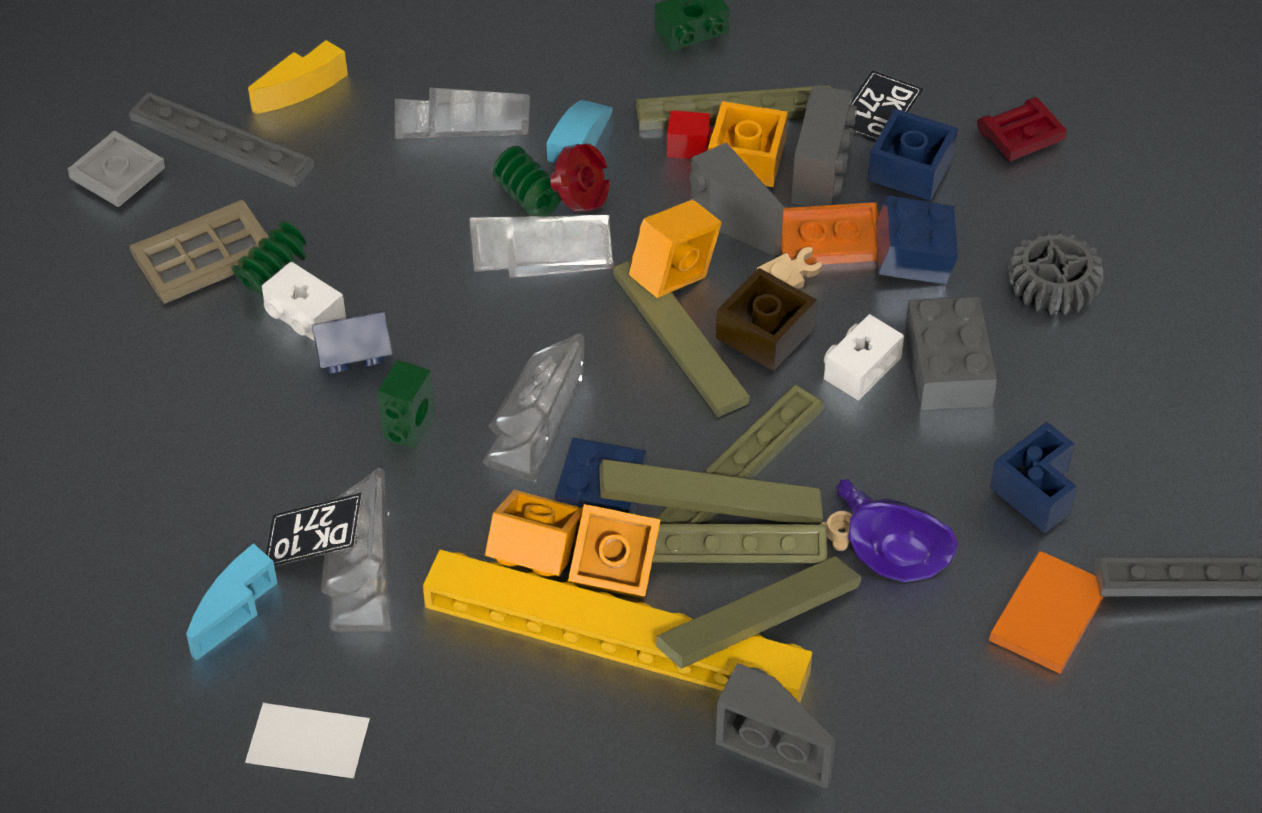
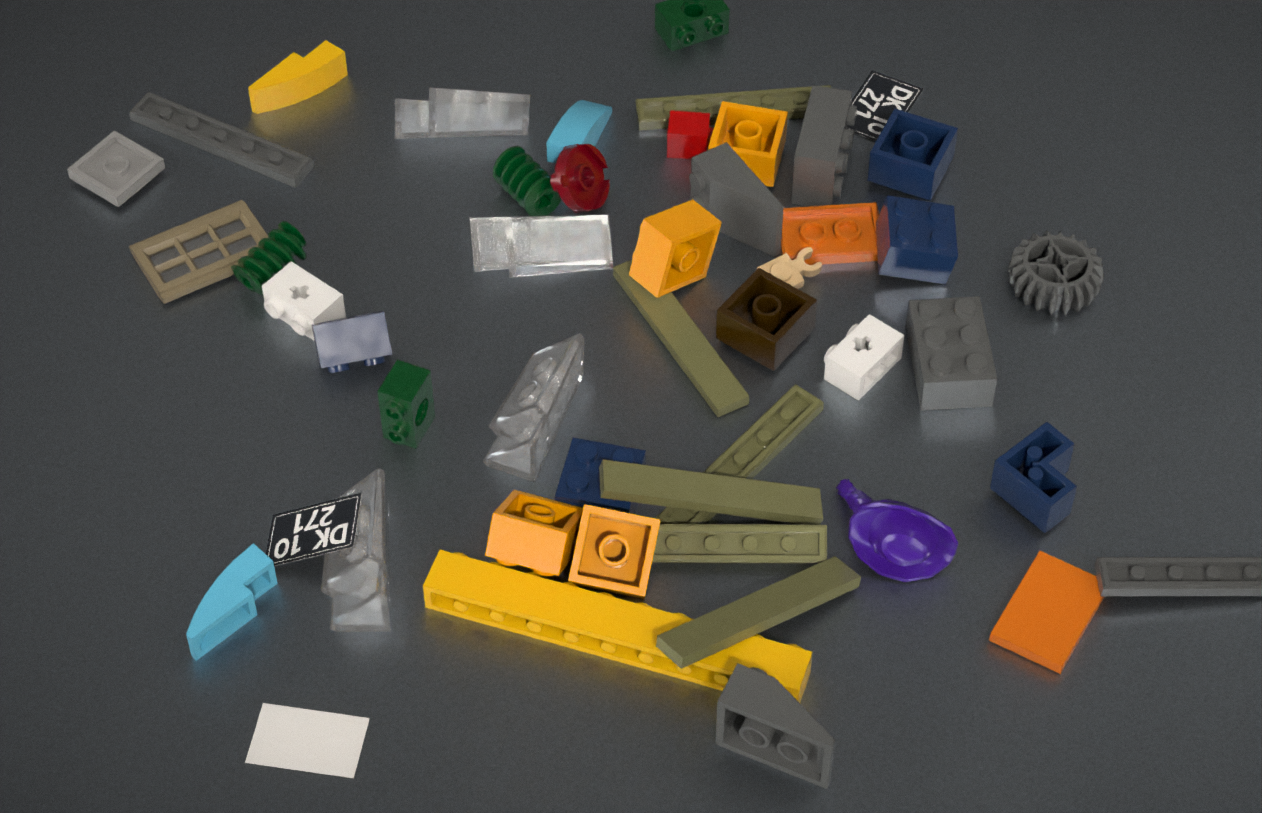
tan plate [820,511,852,551] -> none
dark red plate [977,97,1067,162] -> none

